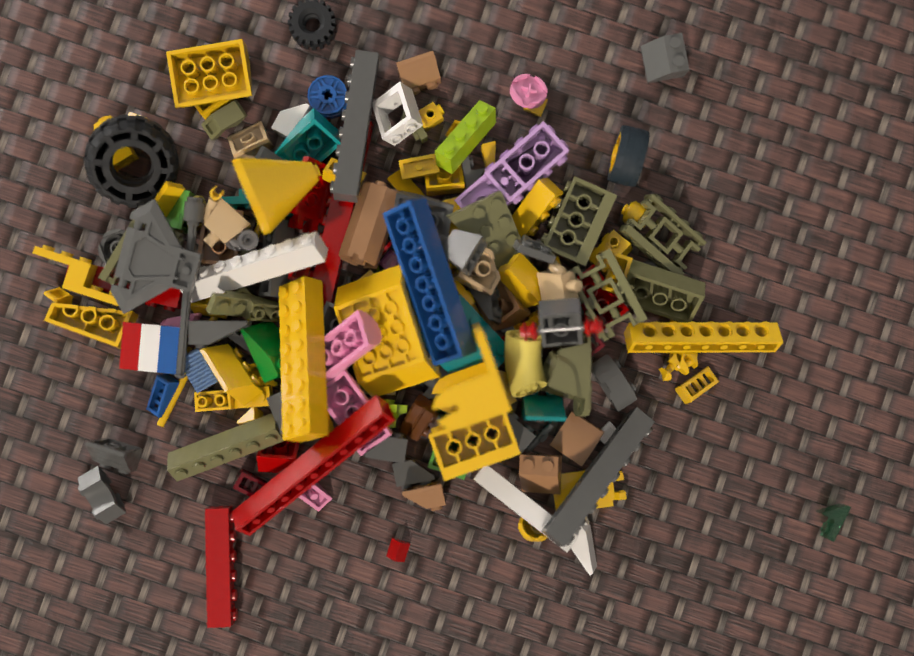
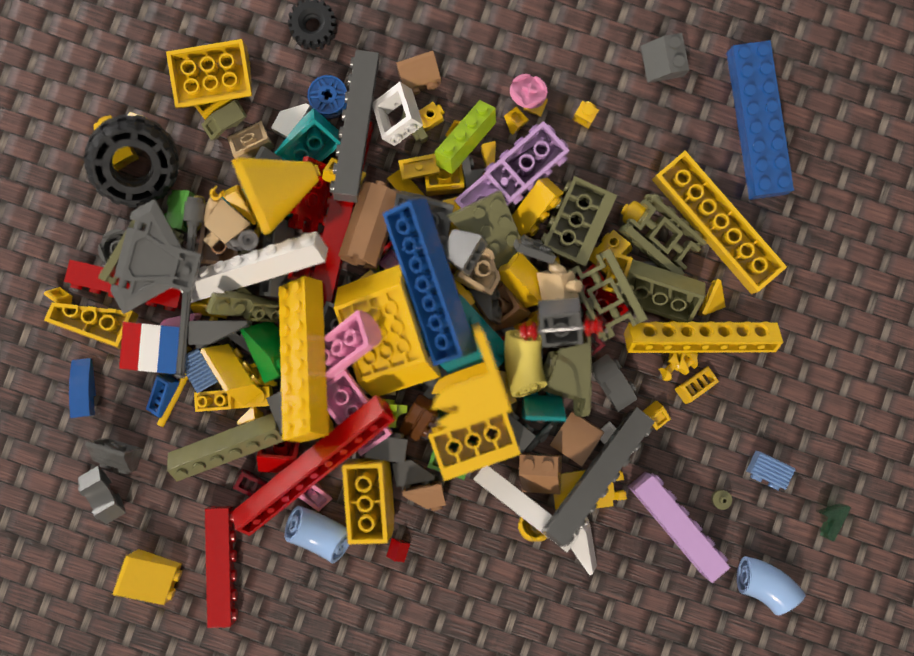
yellow bracket [32,245,119,306] -> none
yellow tile [155,181,185,217] -> none
black wheel [607,125,650,187] -> none
none -> blue slope [69,358,96,418]
none -> yellow slope [113,549,182,605]
none -> yellow slope [223,184,257,225]
none -> light blue brick [284,506,350,563]
none -> yellow brick [342,458,394,544]
none -> yellow slope [504,106,529,135]
none -> yellow brick [572,100,599,129]
none -> lavender brick [628,472,730,583]
none -> yellow slope [642,401,671,431]
none -> yellow brick [652,150,787,294]
none -> yellow slope [697,279,725,316]
none -> olive tile [711,490,732,510]
none -> blue brick [727,40,794,200]
none -> light blue brick [737,556,806,615]
none -> medium blue brick [746,451,796,491]

